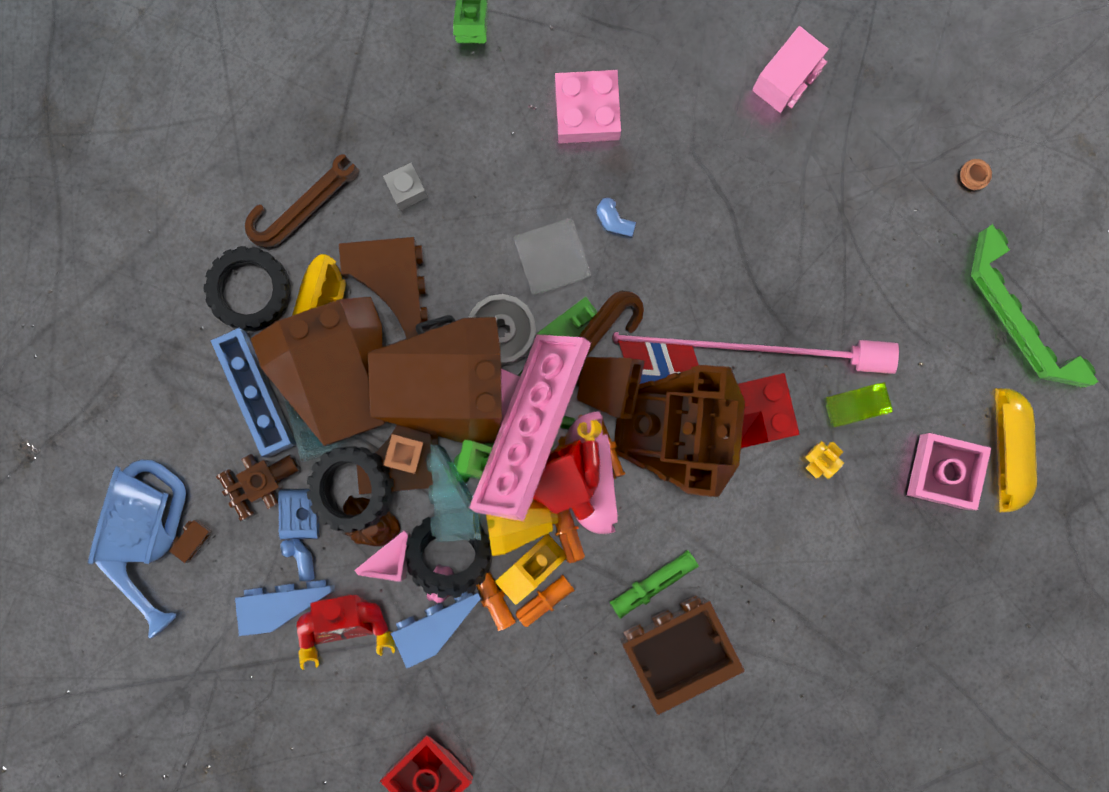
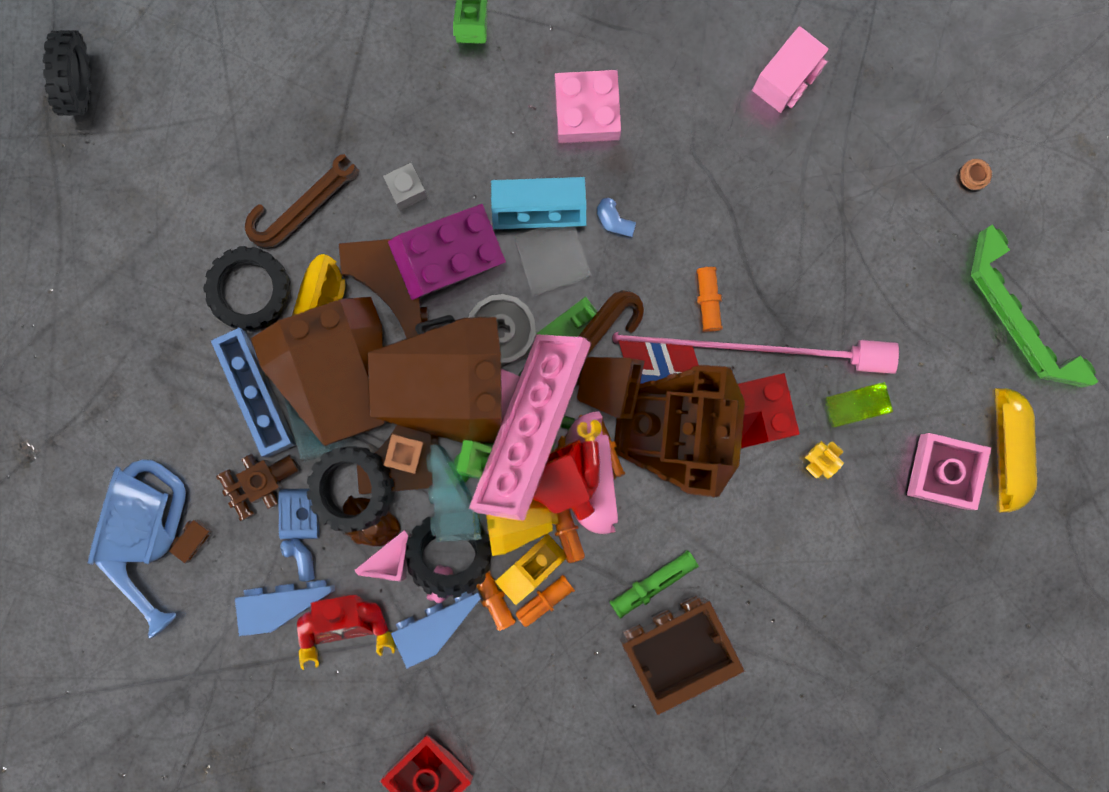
none -> black tyre [43,30,91,116]
none -> magenta brick [388,204,506,300]
none -> medium azure brick [491,177,586,229]
none -> orange pin [696,267,723,332]

